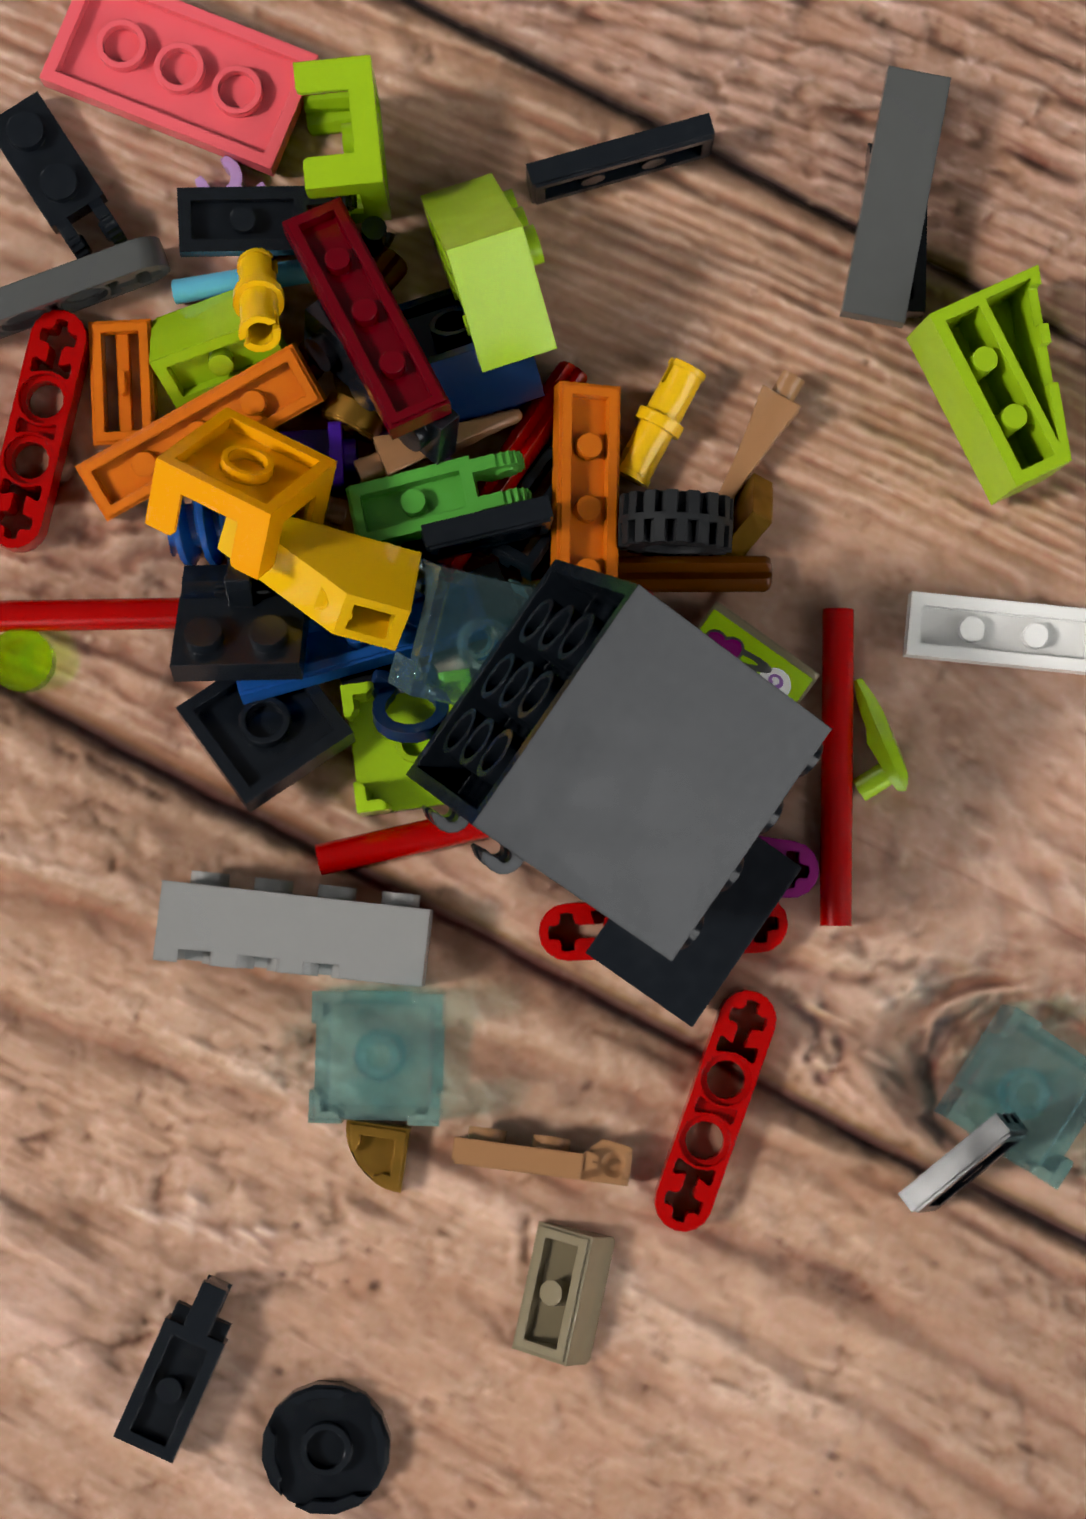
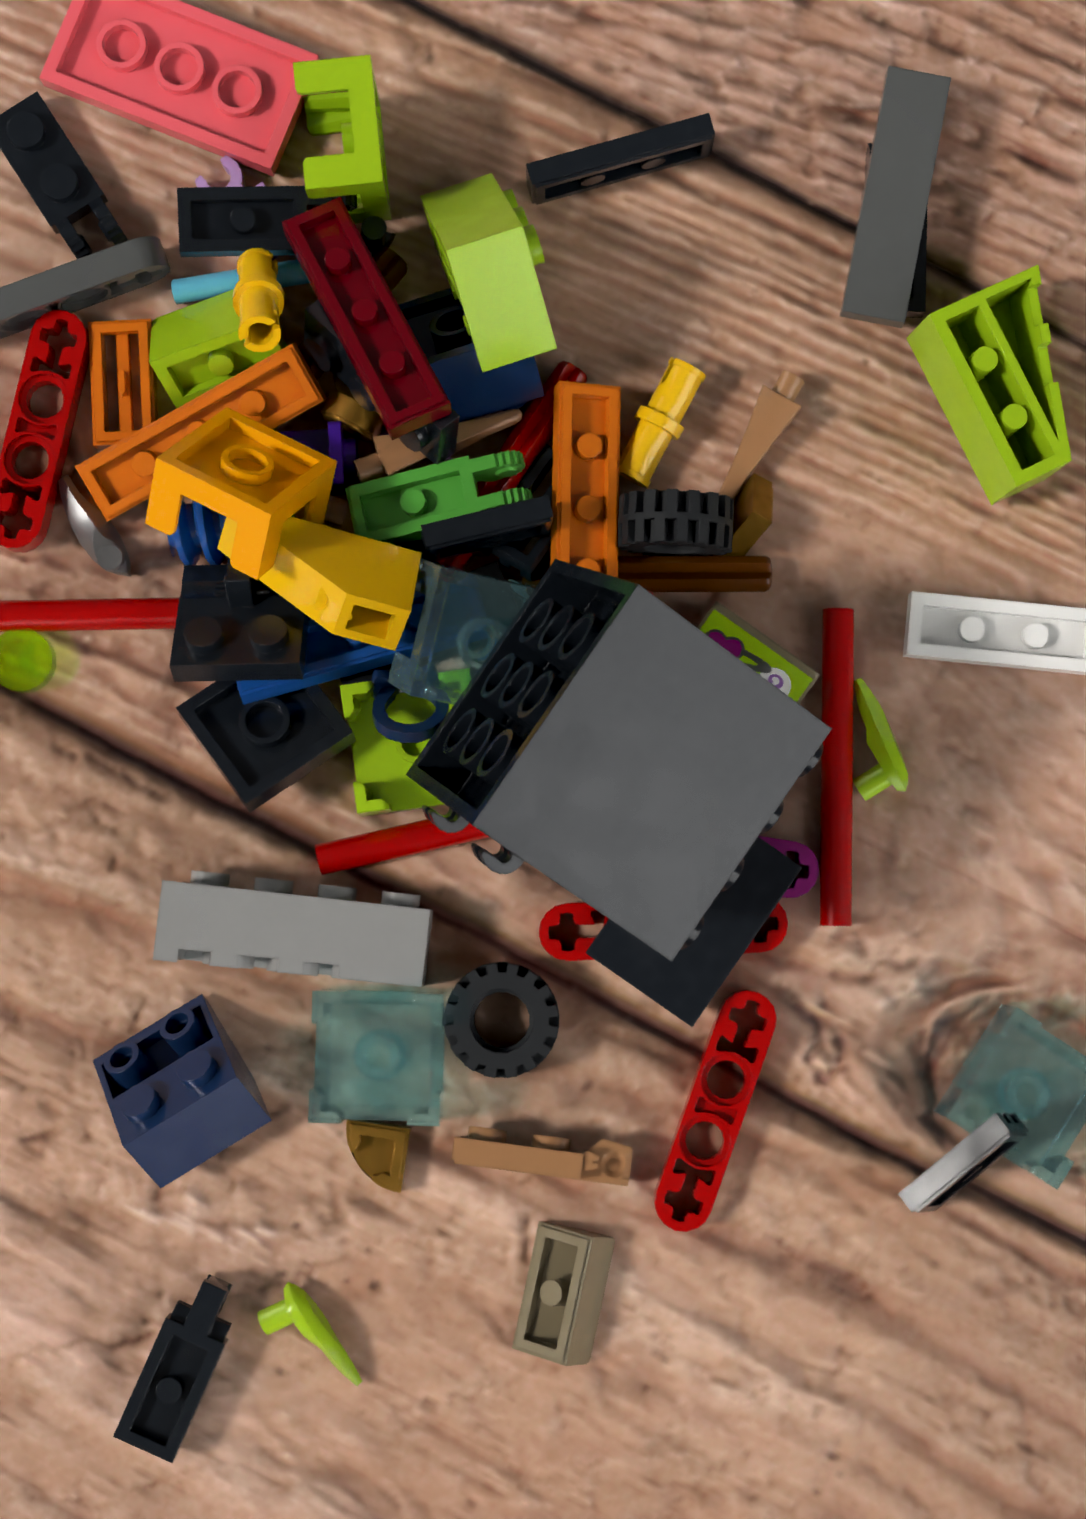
black tile [262,1380,391,1515] -> none
none -> flat silver bar [58,475,131,577]
none -> dark blue slope [93,994,272,1188]
none -> lime bar [257,1282,362,1386]
none -> black tyre [444,962,559,1078]

